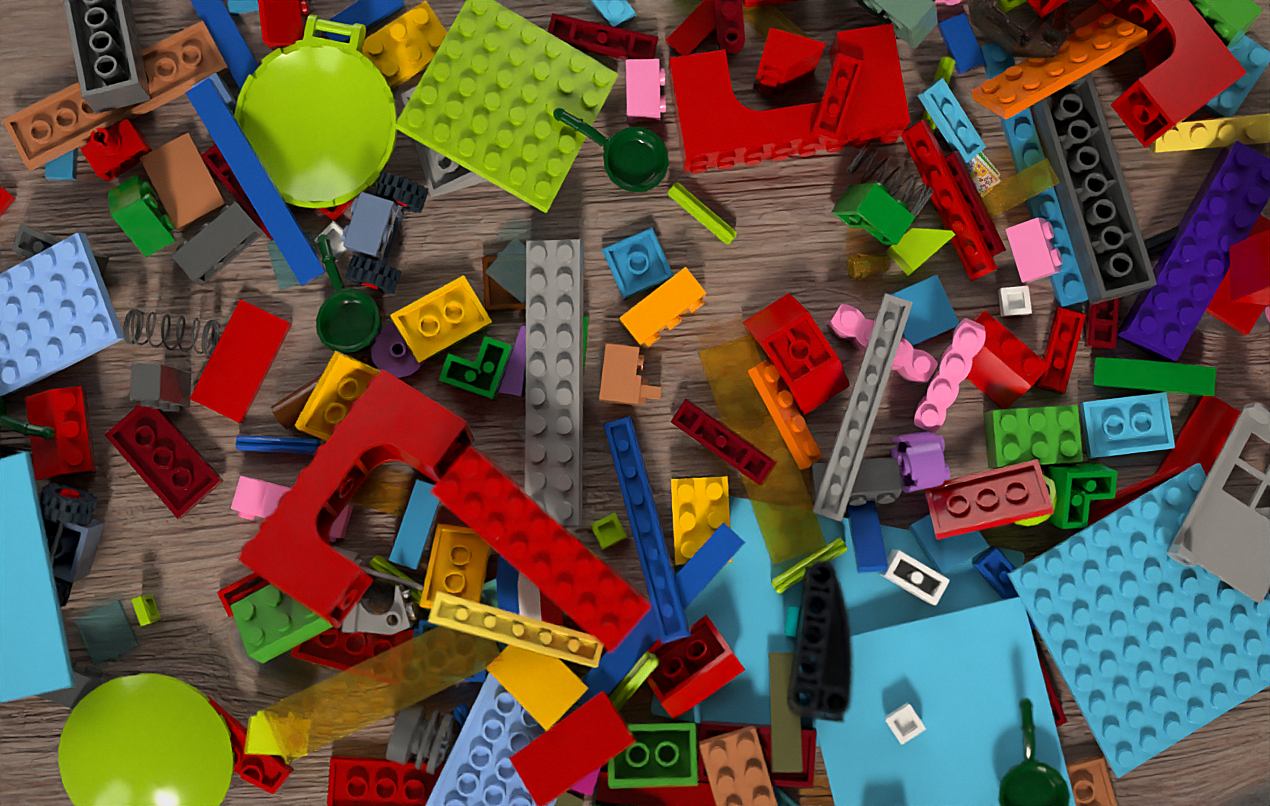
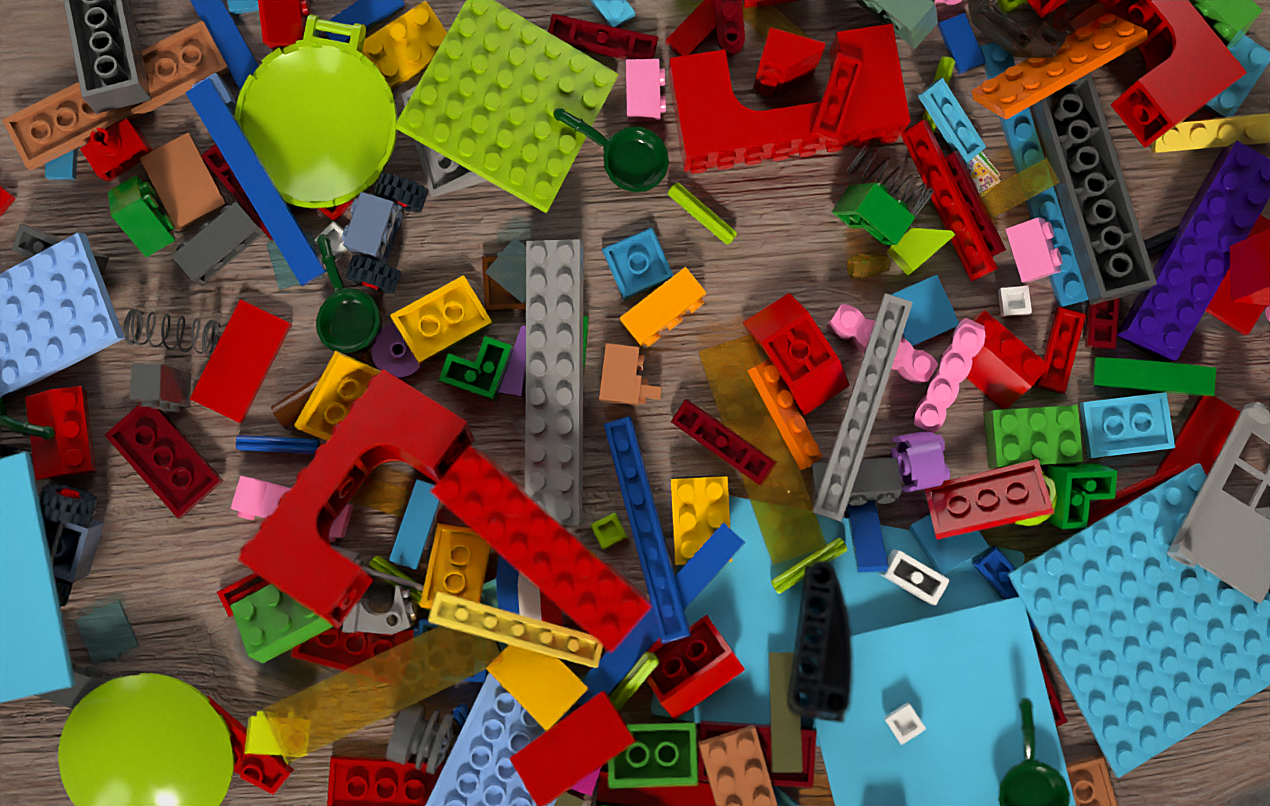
lime tile [131,594,161,626] -> none
teal tile [784,605,800,637] -> none

